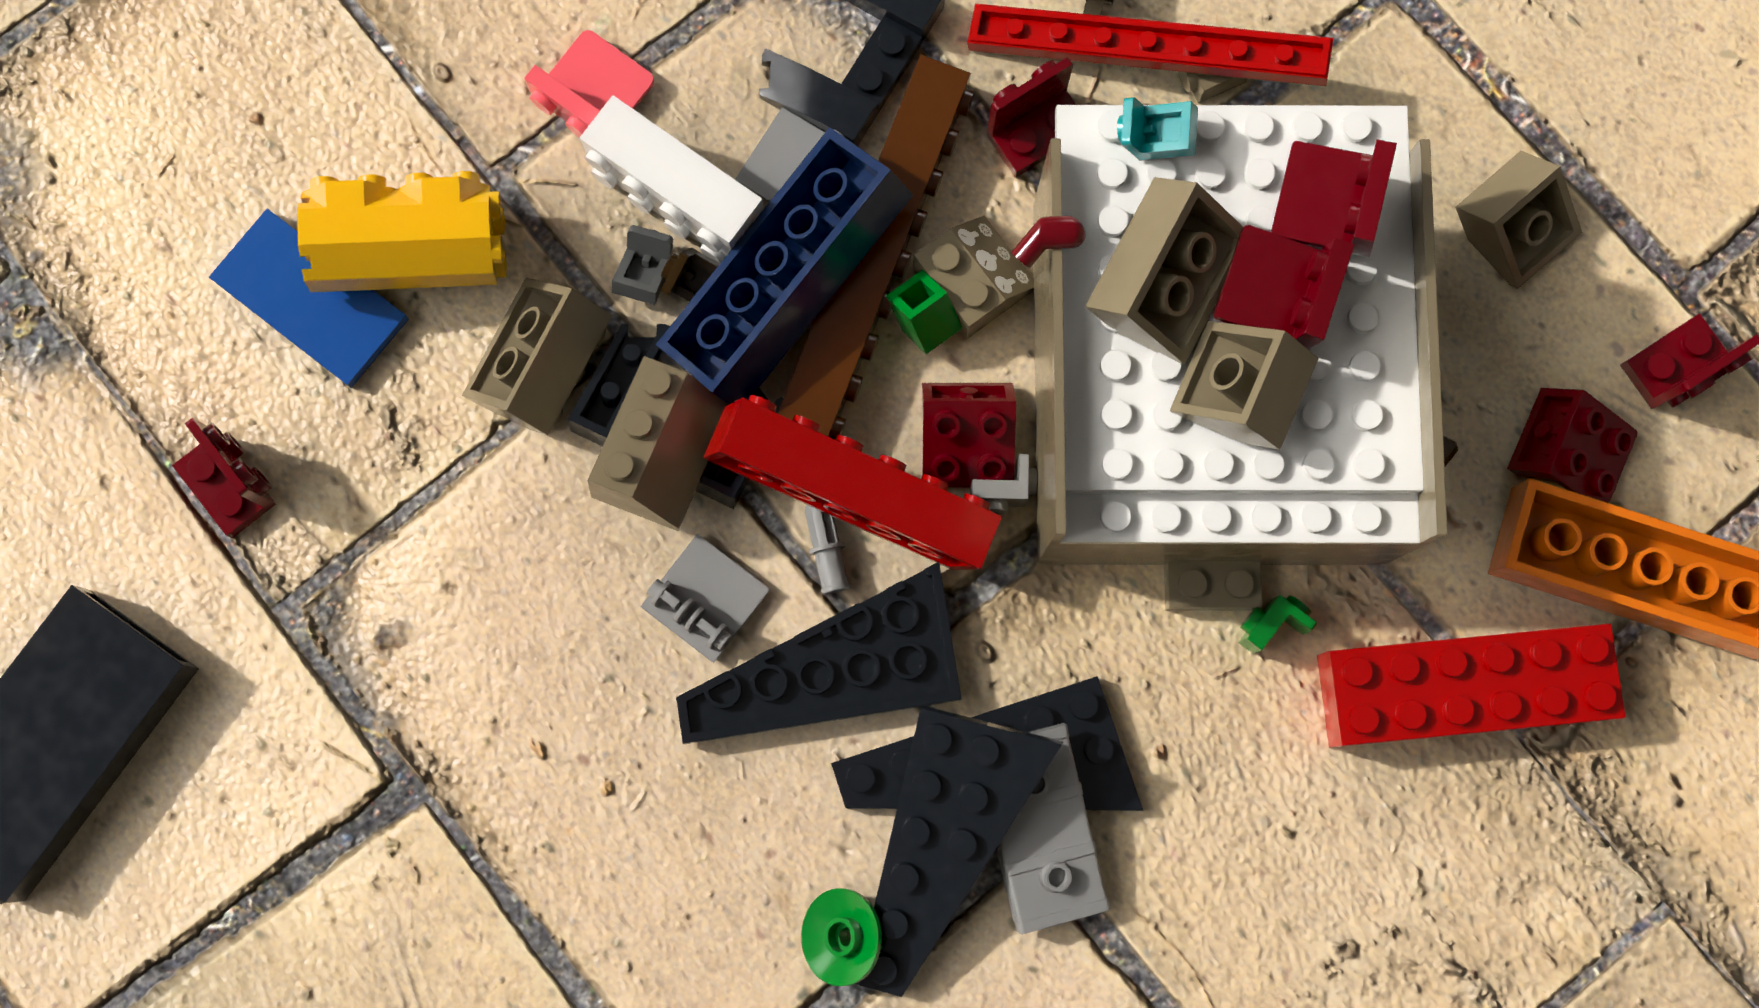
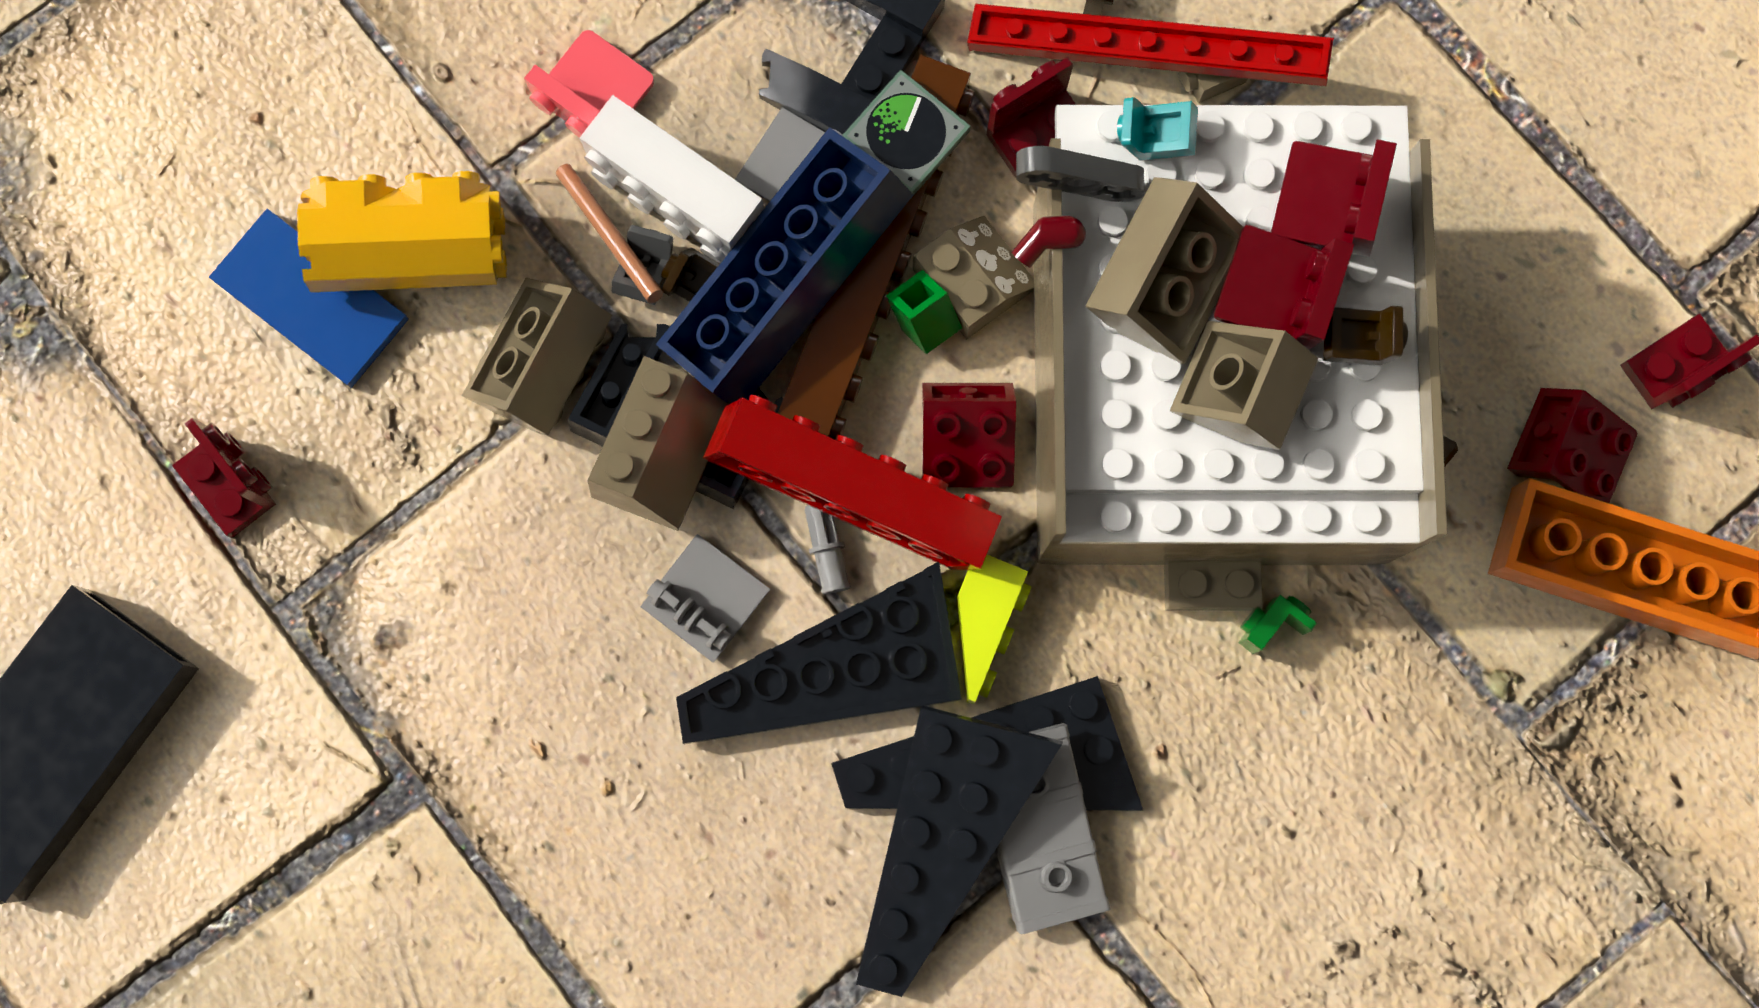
green dish [801,888,882,986] -> none
light grey bracket [970,454,1037,514] -> none
red brick [1317,623,1626,748] -> none
dark tan slope [1455,151,1582,289] -> none
none -> nougat bar [556,164,663,303]
none -> tile [842,70,971,196]
none -> neon yellow slope [957,555,1032,704]
none -> dark grey beam [1016,146,1145,202]
none -> dark brown bracket [1323,306,1408,366]

